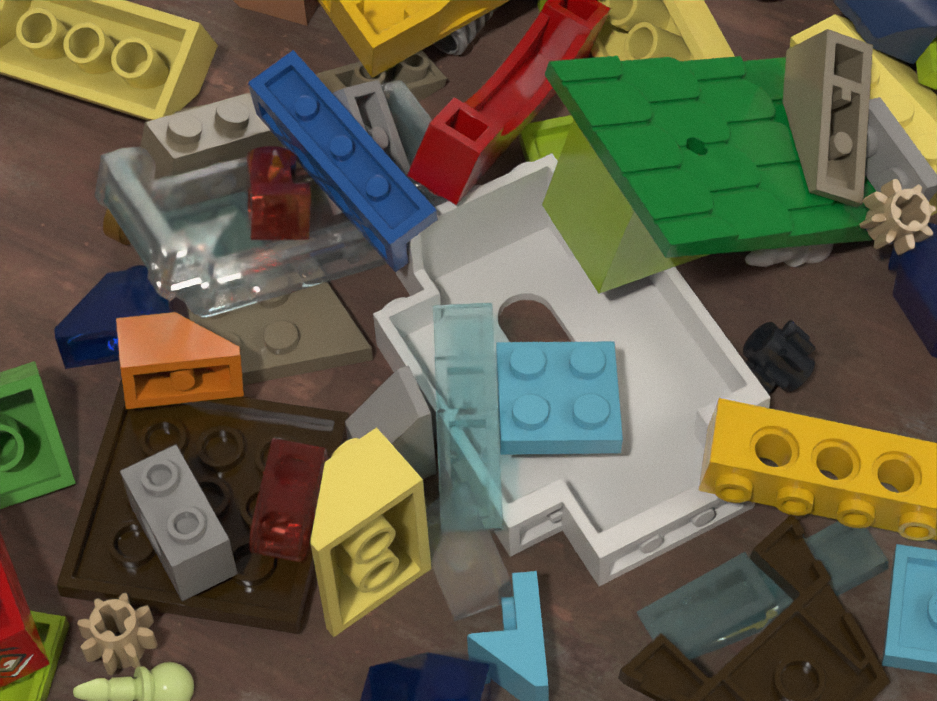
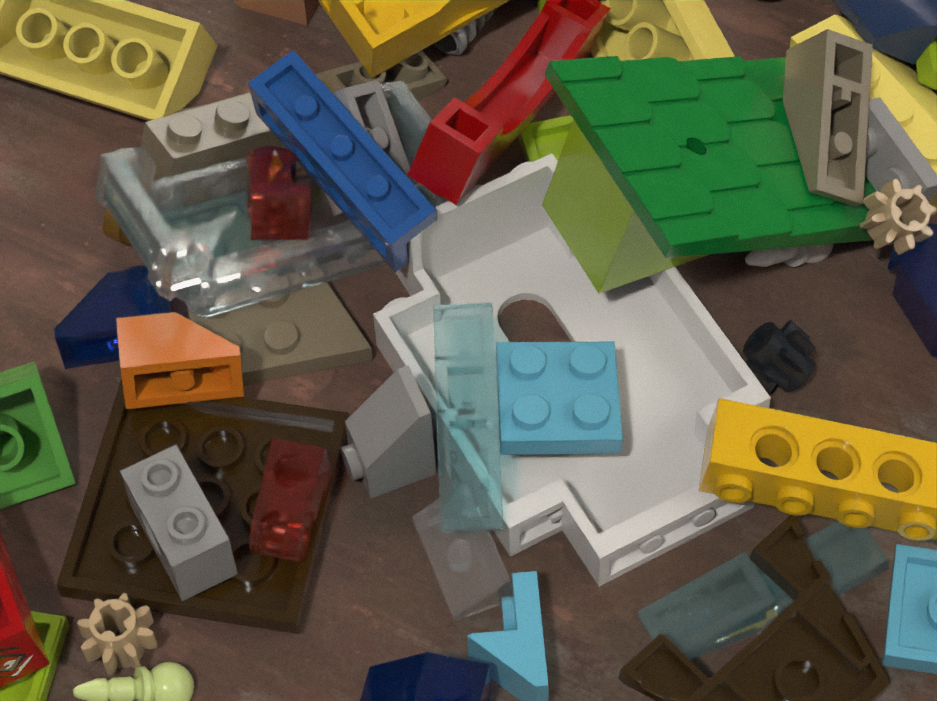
light yellow slope [310,427,432,637] -> none

